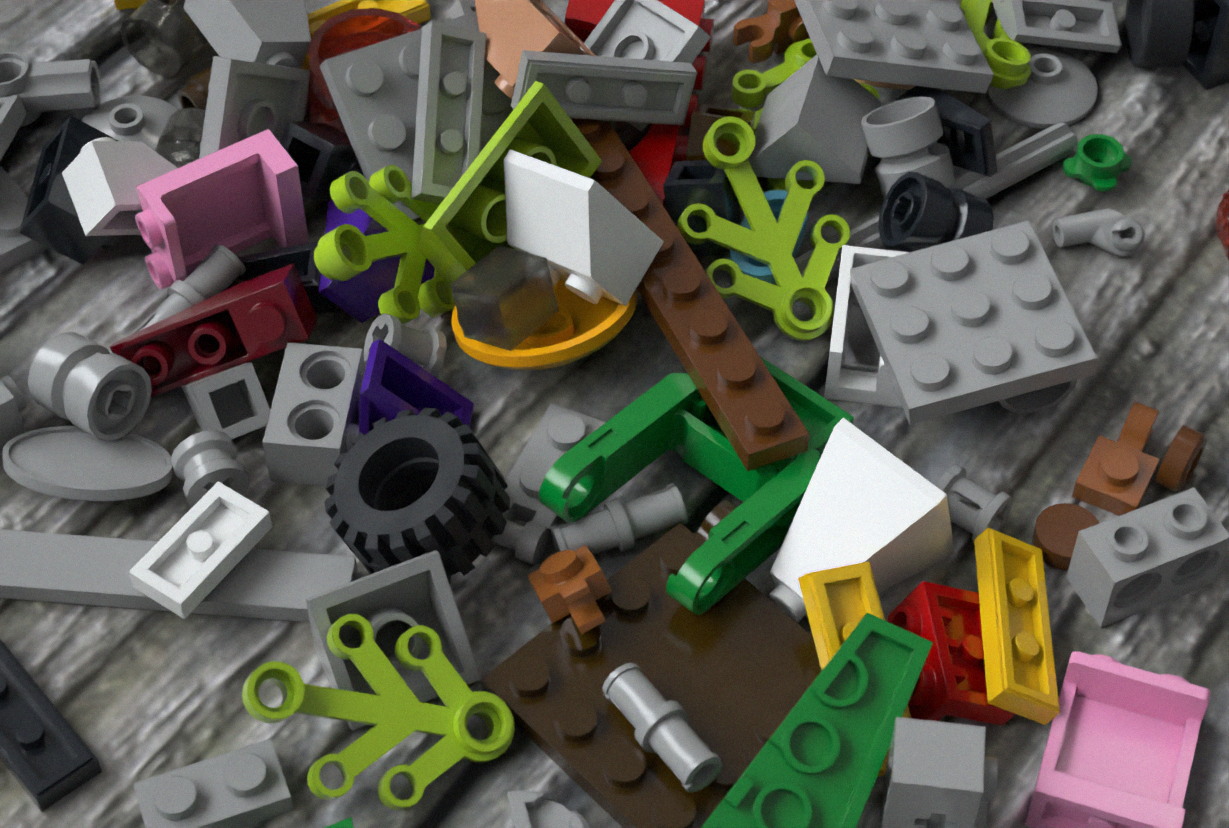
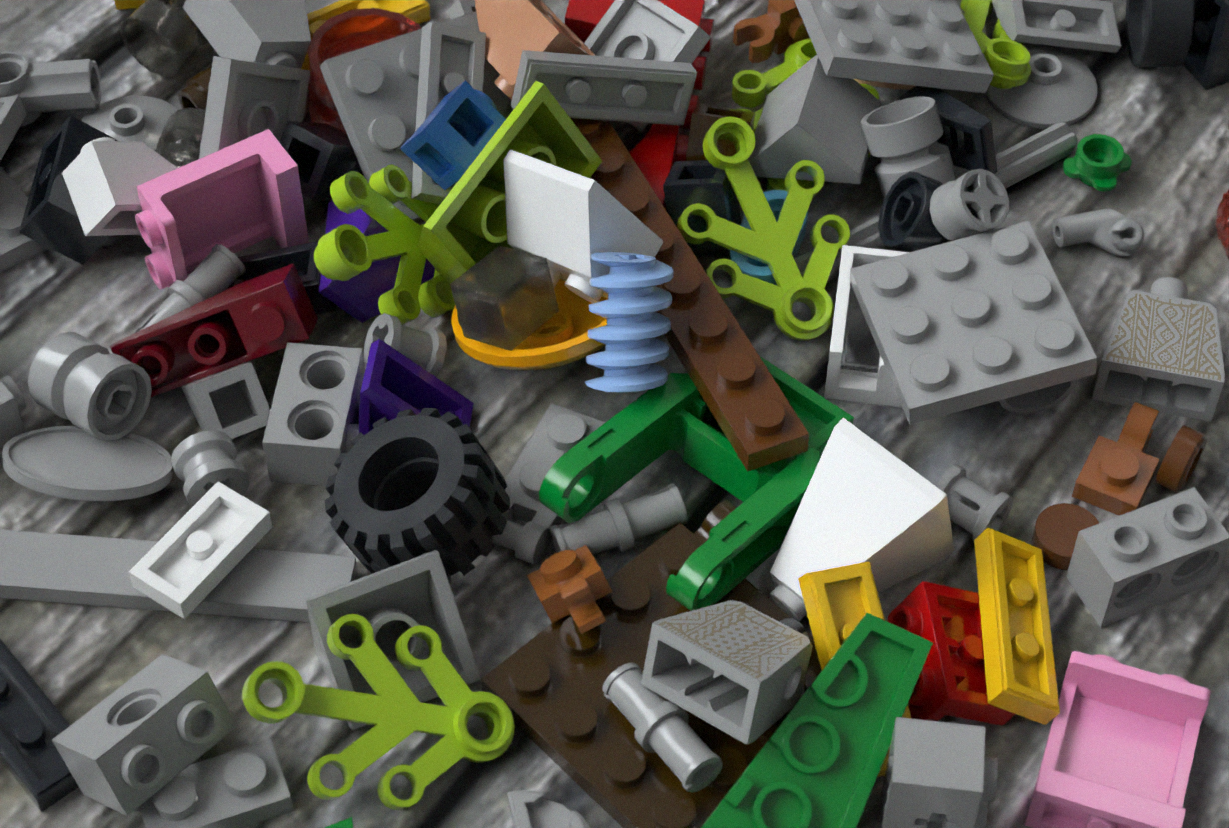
none -> light grey brick [52,654,237,816]
none -> blue brick [400,80,506,190]
none -> light blue piece [585,252,674,393]
none -> light grey torso [641,600,812,745]
none -> light grey wheel [929,169,1009,241]
none -> light grey torso [1092,277,1225,422]

